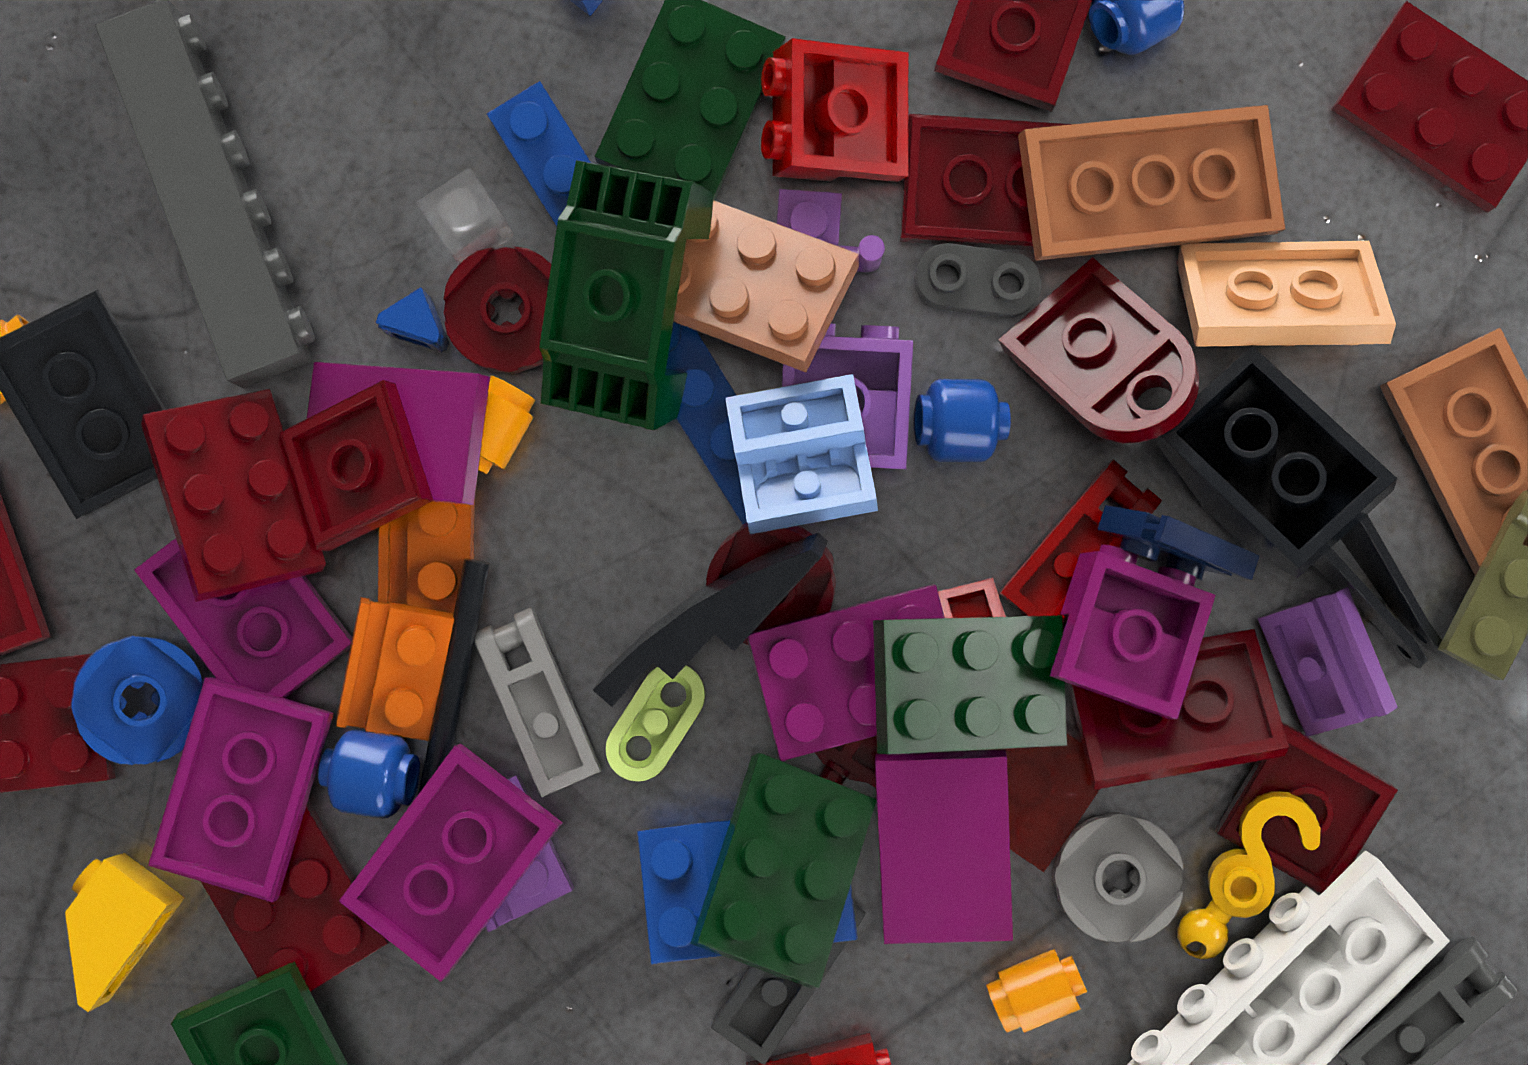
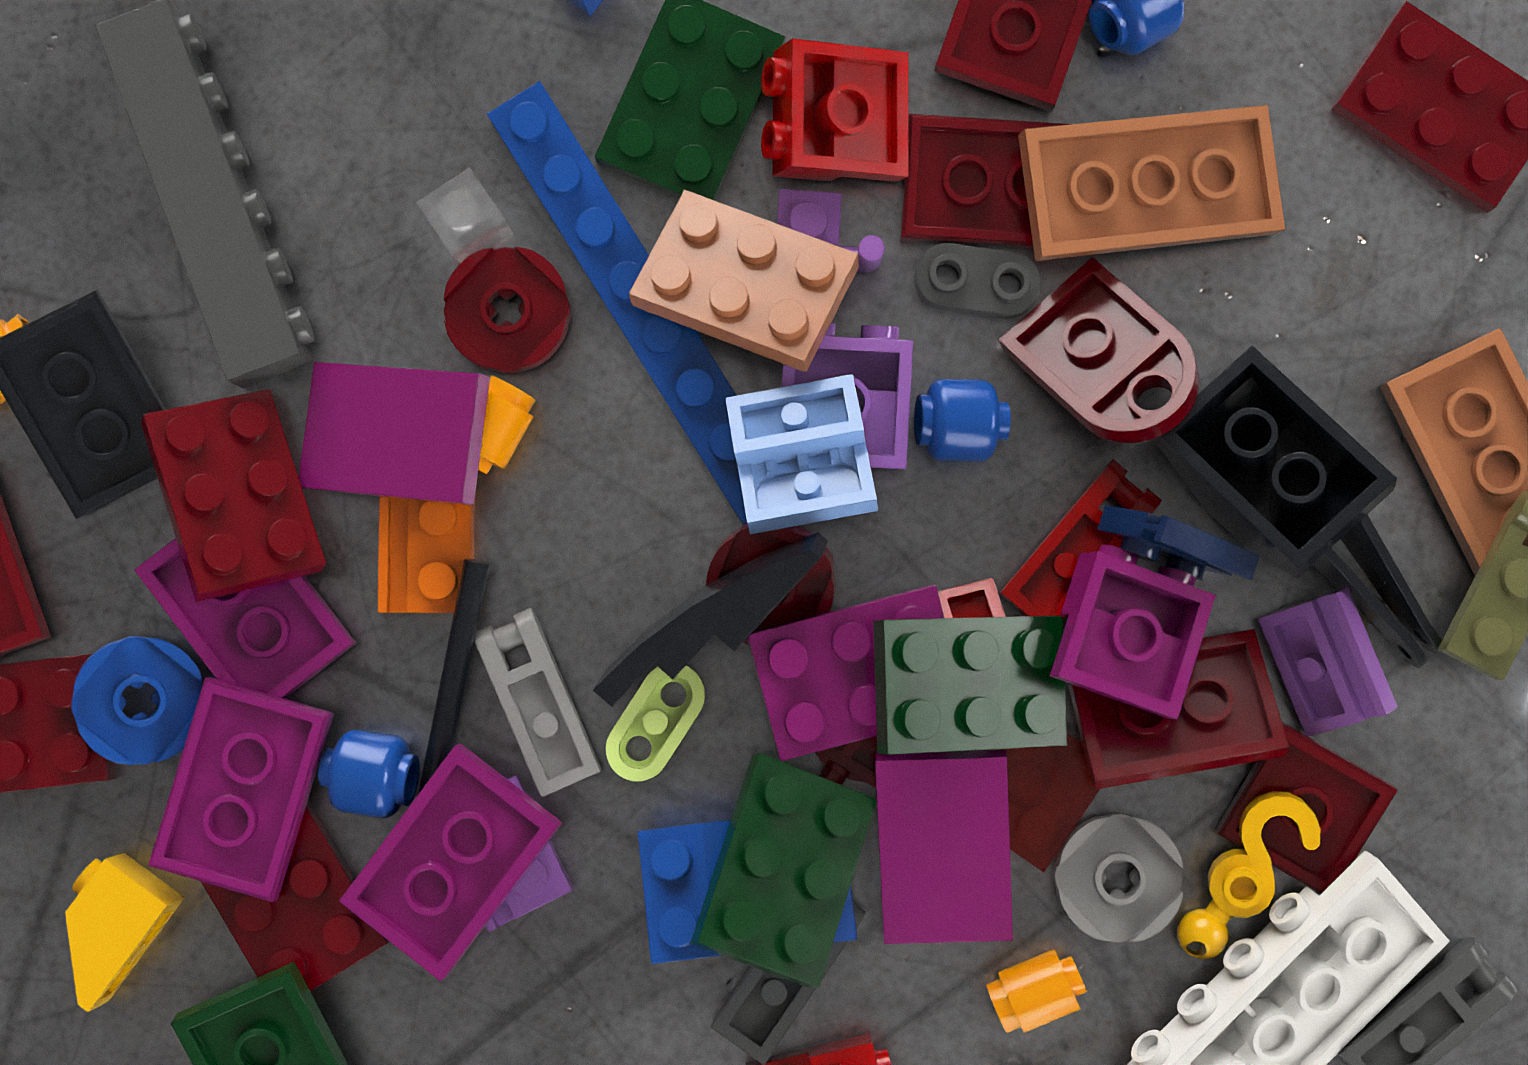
dark red tile [280,380,434,551] -> none
orange plate [336,597,454,741] -> none
blue slope [376,287,449,353] -> none
dark green plate [539,160,713,430] -> none
light nougat plate [1177,241,1396,347] -> none

